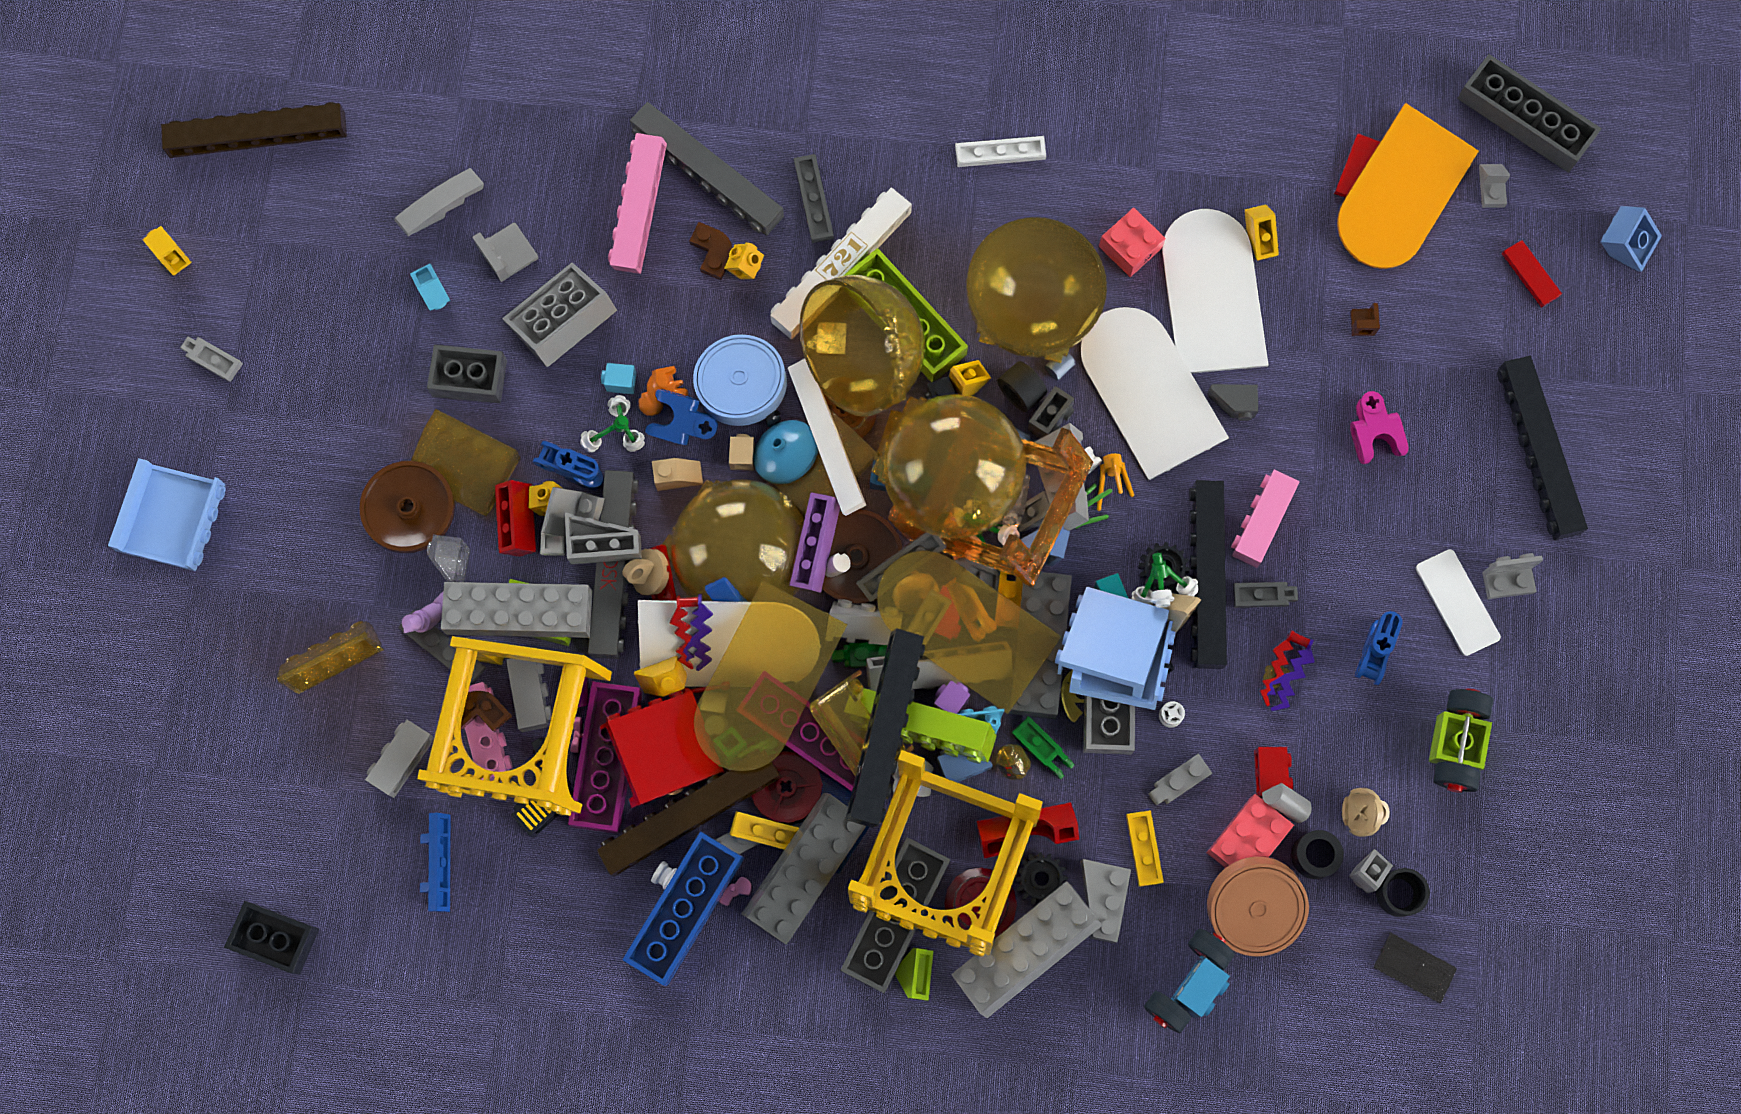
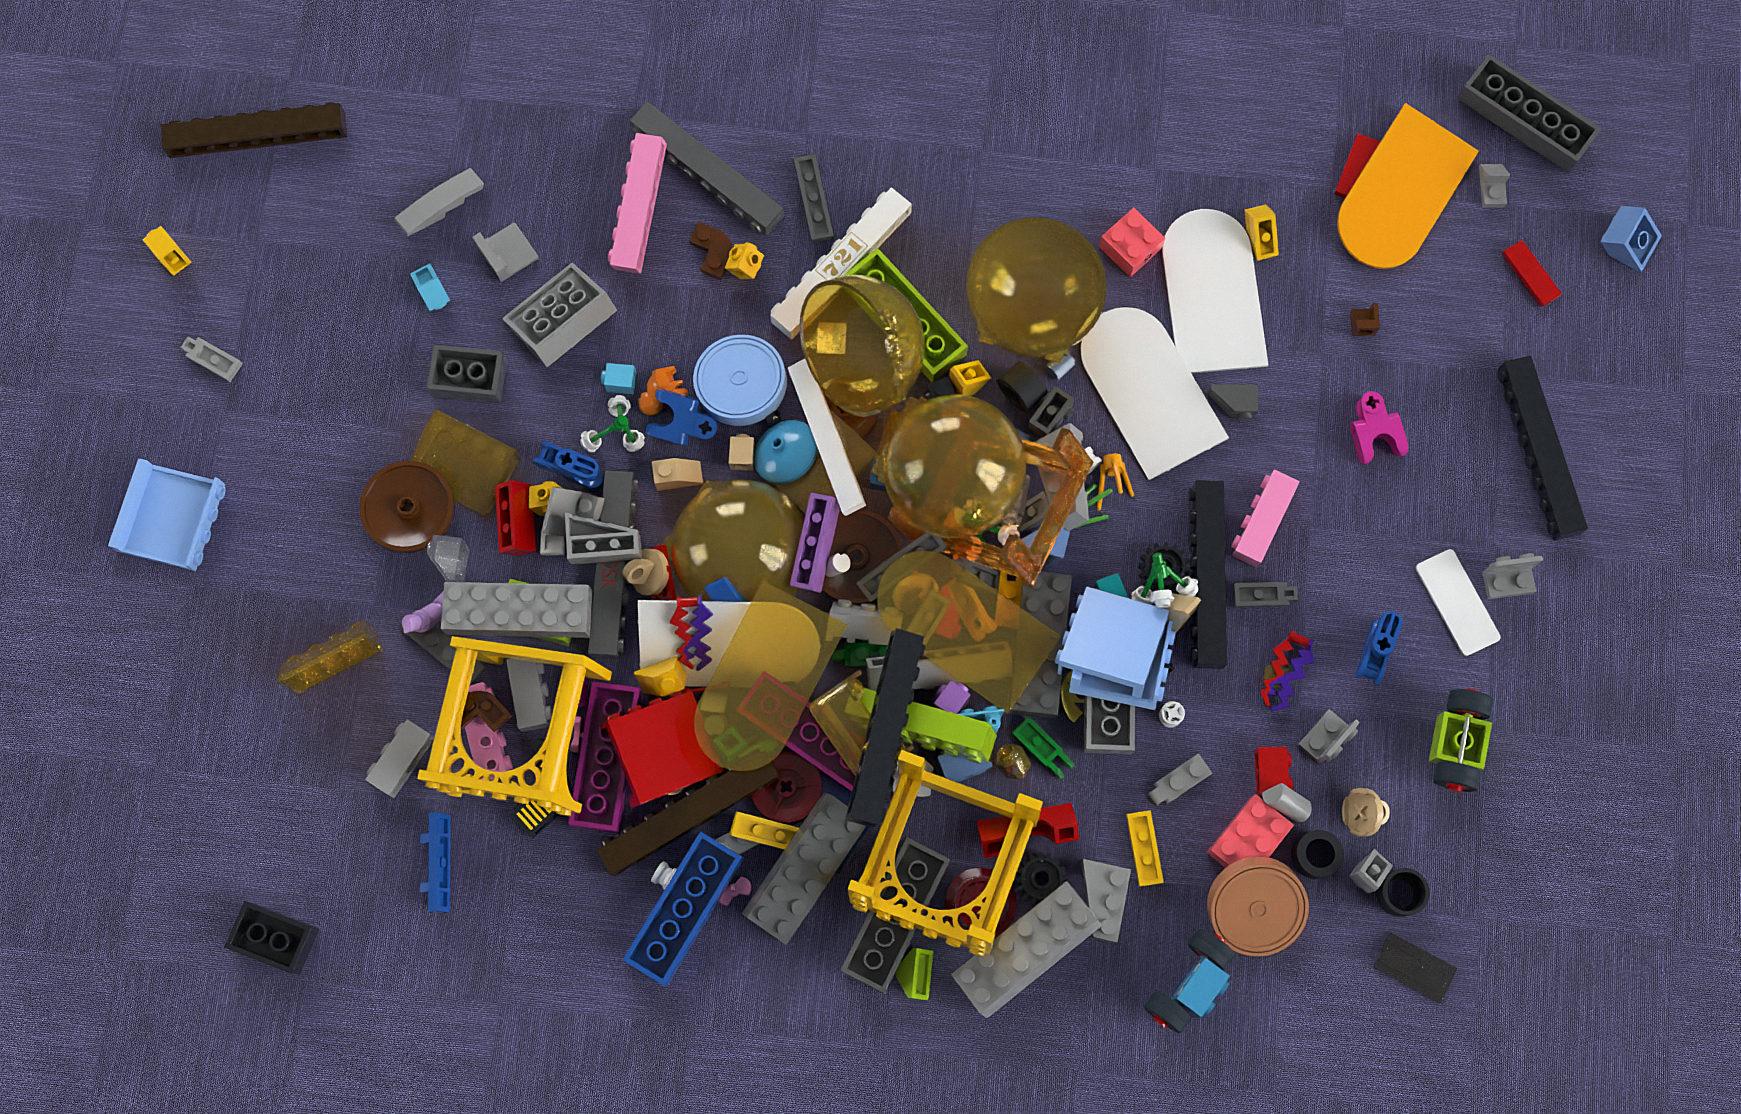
white tile [955,136,1046,167] -> none
none -> light grey bracket [1297,709,1360,764]

